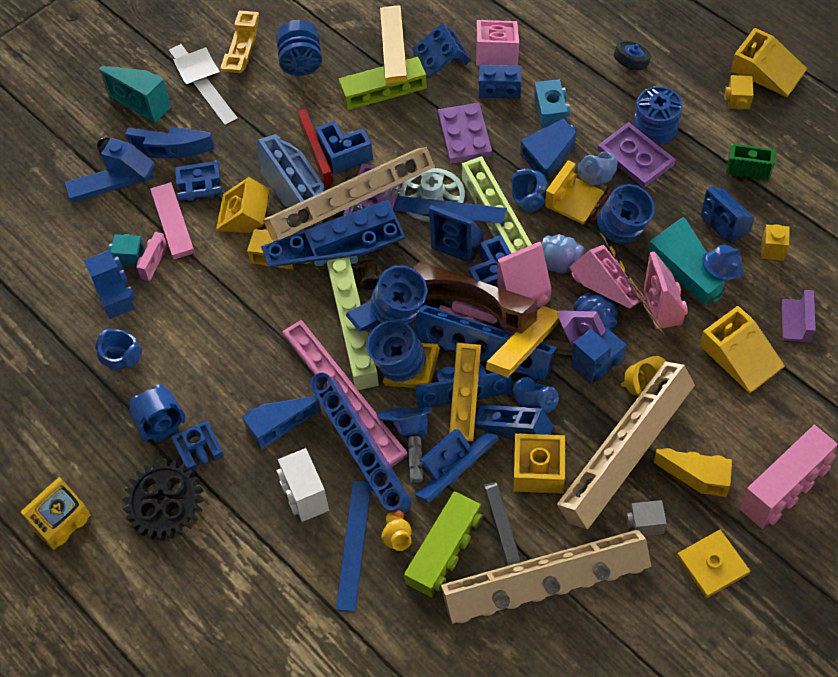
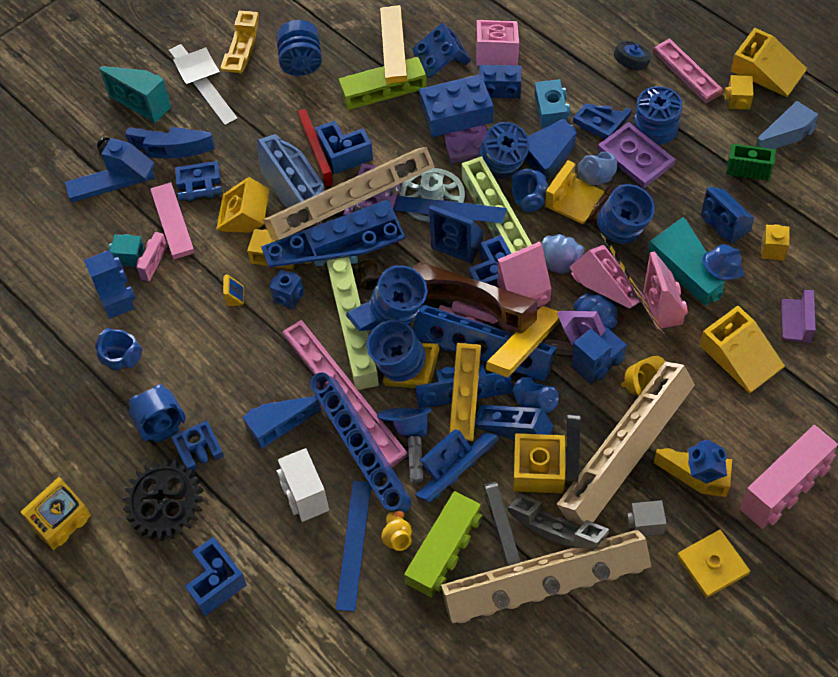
none -> blue brick [185,537,247,616]
none -> yellow slope [223,275,244,306]
none -> blue brick [269,270,304,310]
none -> blue brick [419,74,493,137]
none -> blue wheel [477,122,530,179]
none -> dark grey slope [508,494,610,548]
none -> black beam [565,414,580,482]
none -> blue wing [573,104,632,139]
none -> bright pink tile [653,39,723,104]
none -> blue brick [688,440,727,483]
none -> medium blue slope [755,101,818,149]

